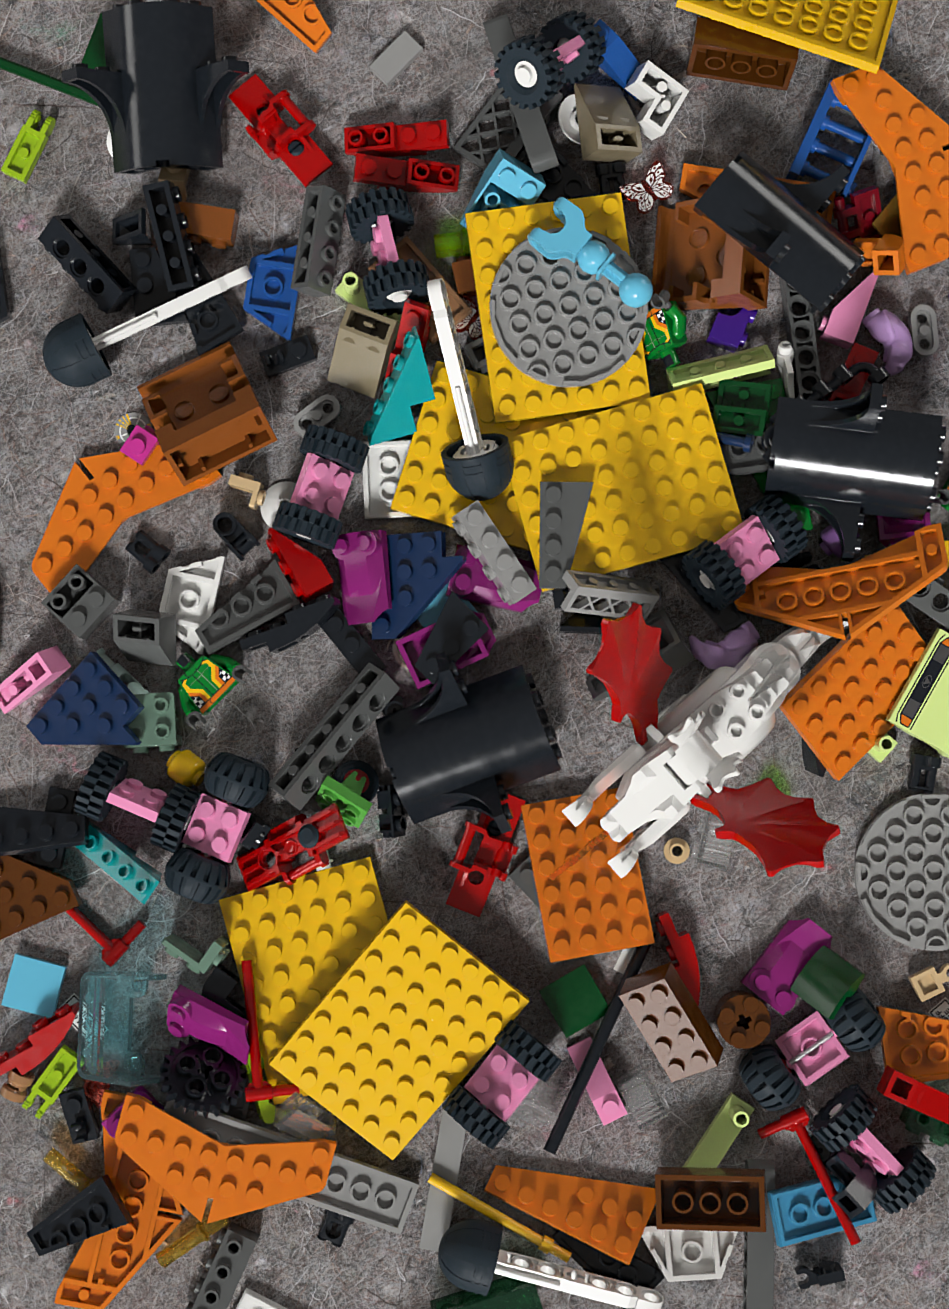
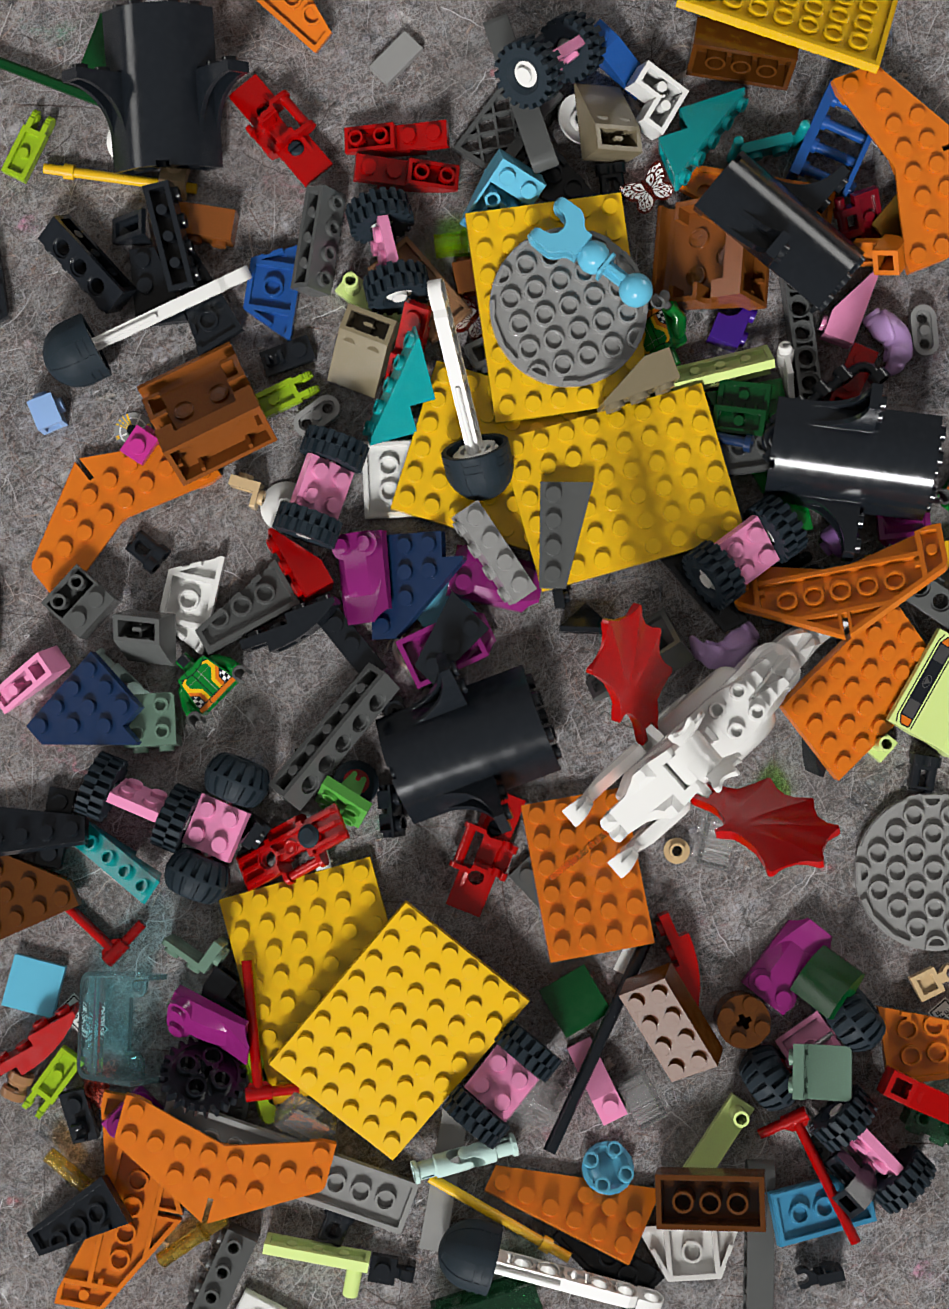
yellow head [166,749,206,787] -> none
black piece [213,512,261,561] -> none
light grey fence [561,570,660,620] -> none
none -> light blue brick [27,391,68,435]
none -> yellow bar [43,163,198,194]
none -> lime hinge [256,371,321,419]
none -> yellowish green piece [262,1232,371,1299]
none -> black plate [368,1252,416,1286]
none -> light aqua piece [410,1132,519,1185]
none -> medium azure dish [582,1141,634,1195]
none -> dark tan slope [597,347,680,415]
none -> teal slope [658,87,749,191]
none -> teal plate [726,120,810,164]
none -> sand green bracket [788,1043,852,1102]

